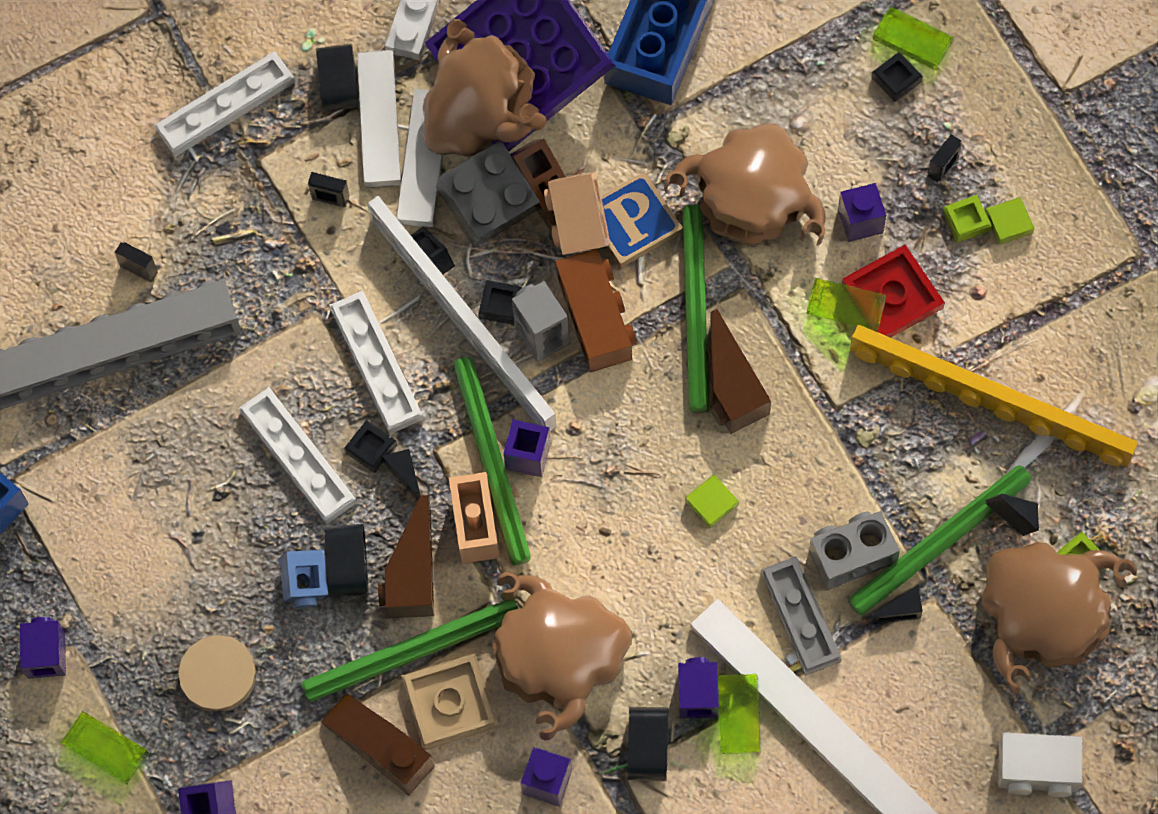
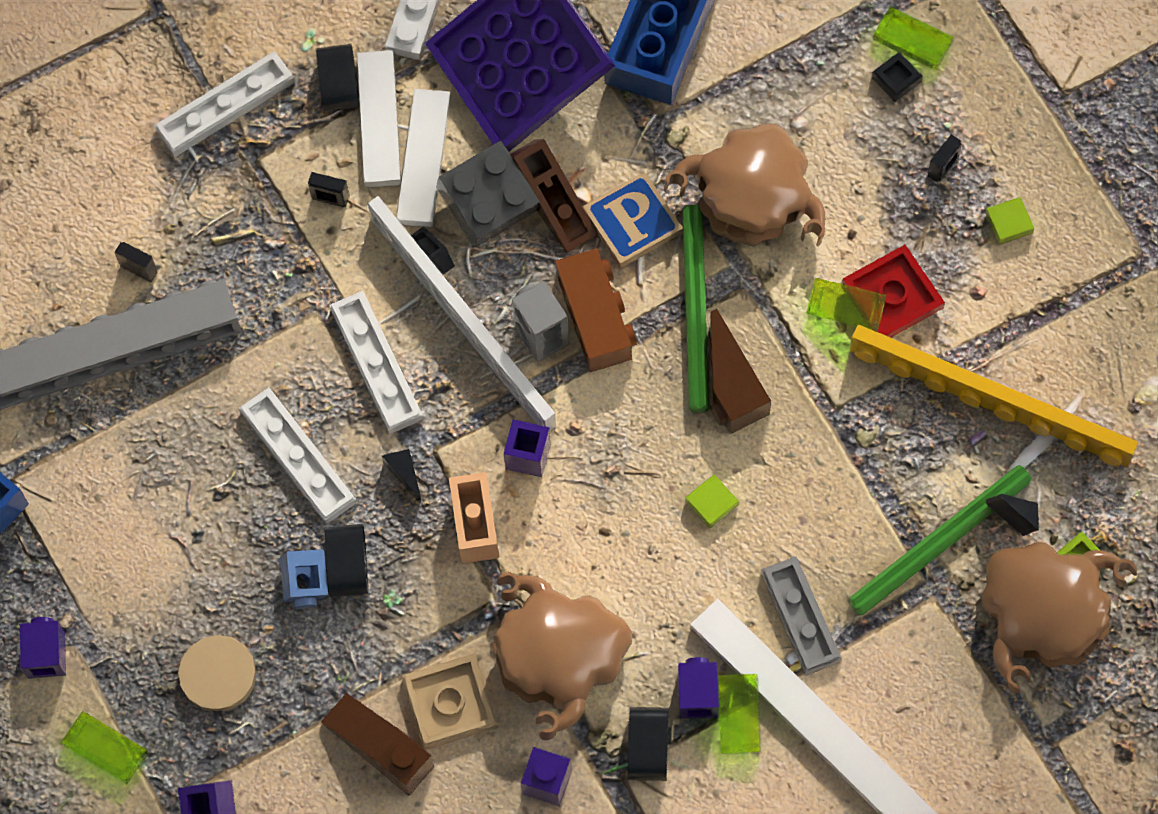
bright green axle [302,600,519,702] -> none
black tile [344,420,397,473] -> none
reddish brown slope [378,495,435,618] -> none
medium nougat piece [422,19,547,157] -> none
bright green axle [454,357,531,565] -> none
black tile [478,280,522,325] -> none
light nougat brick [544,171,610,255] -> none
light grey brick [809,511,900,590] -> none
dark purple brick [838,183,886,242] -> none
black piece [873,584,923,624] -> none
lime tile [942,195,992,243] -> none
white brick [998,733,1082,797] -> none

